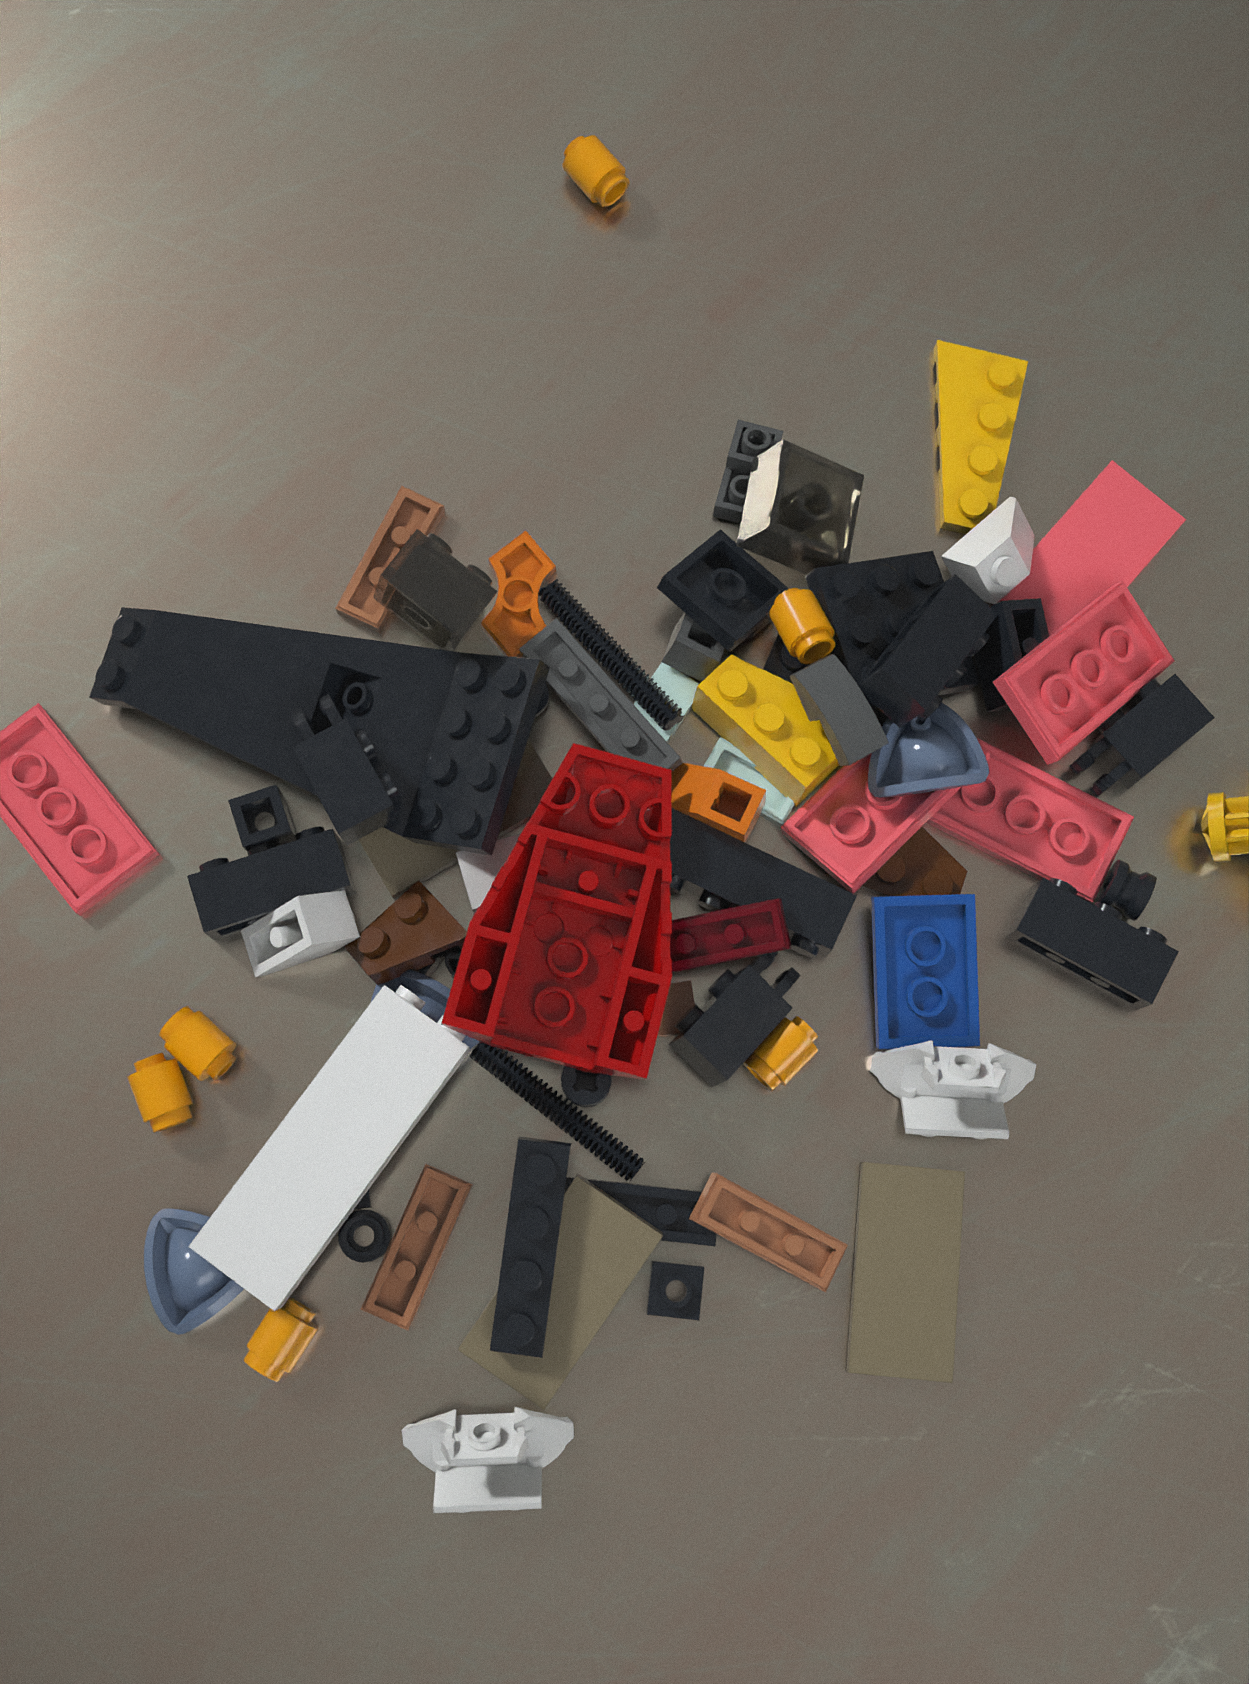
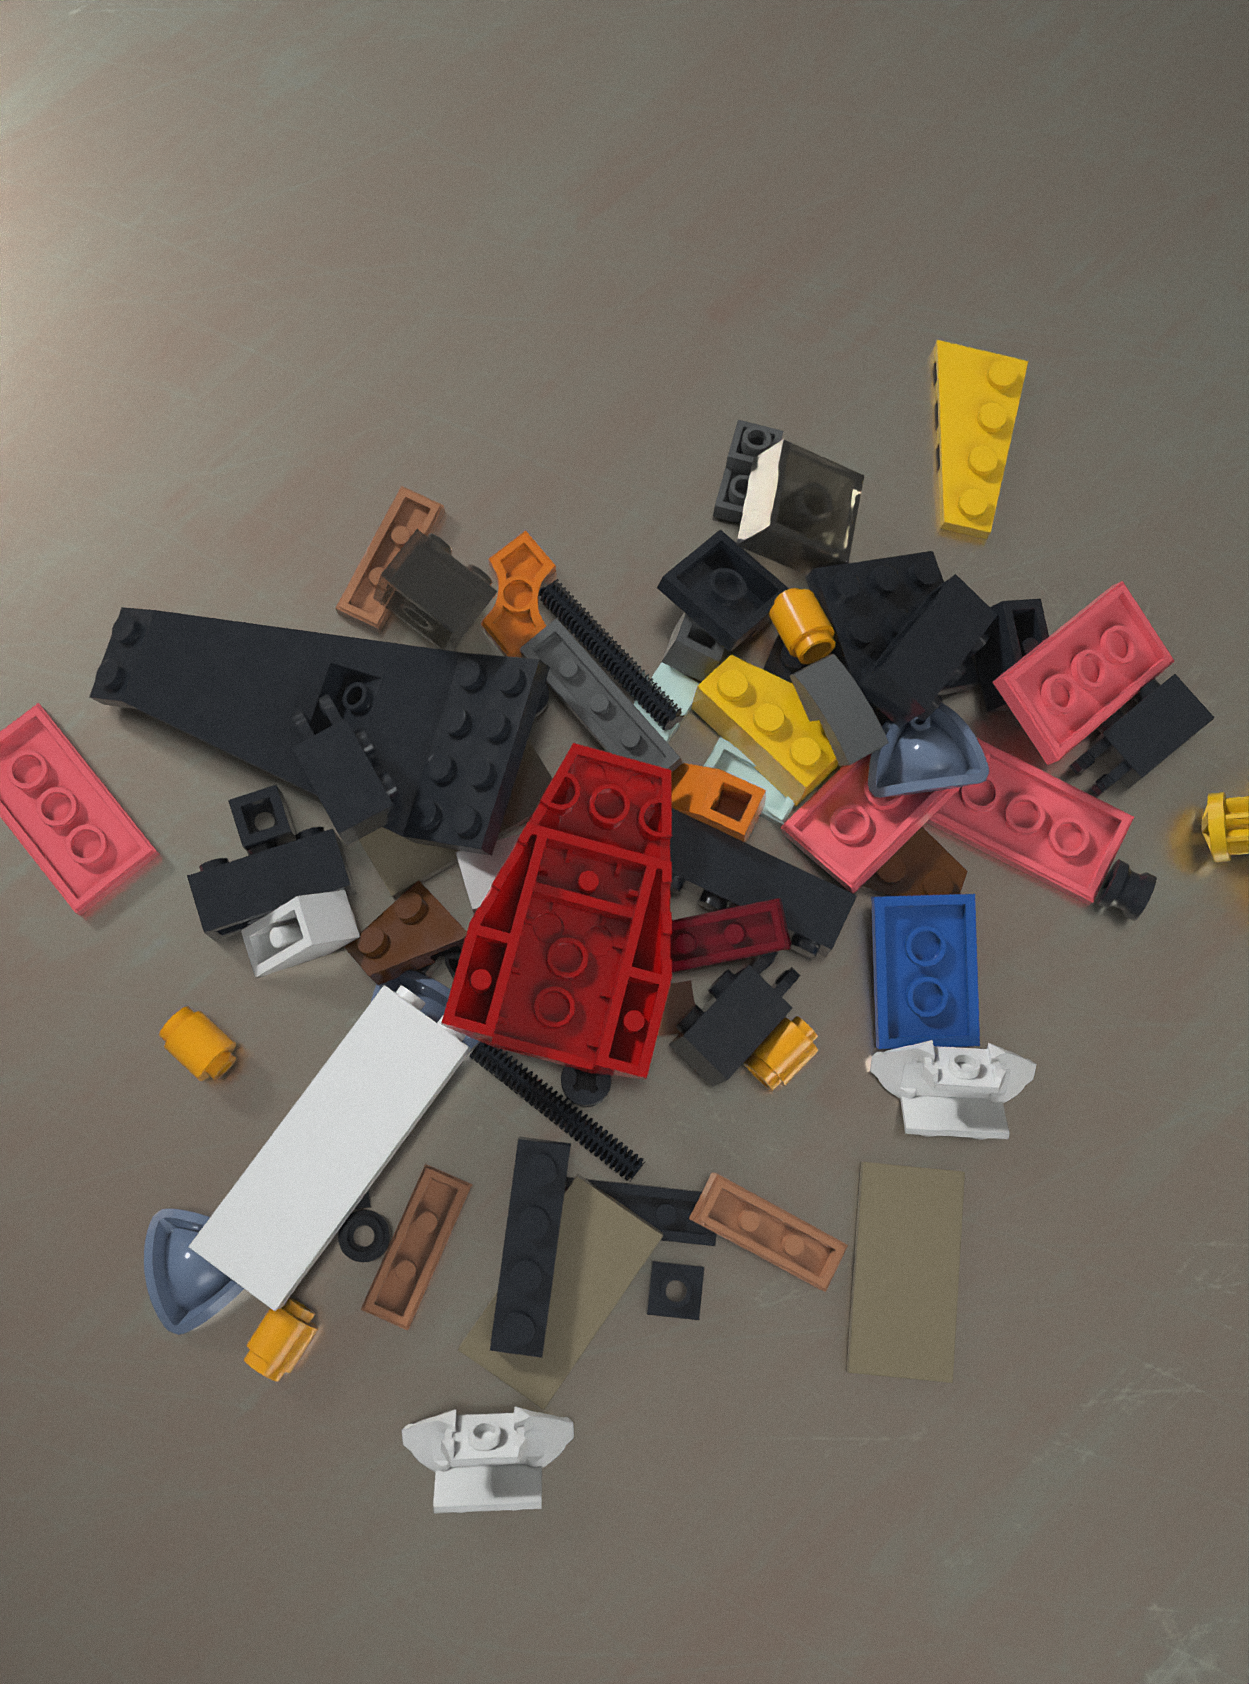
light orange brick [127,1053,193,1133] -> none
light orange brick [562,135,630,207] -> none
white slope [941,496,1035,604] -> none
coral tile [996,460,1186,636] -> none
black brick [1005,878,1179,1010] -> none

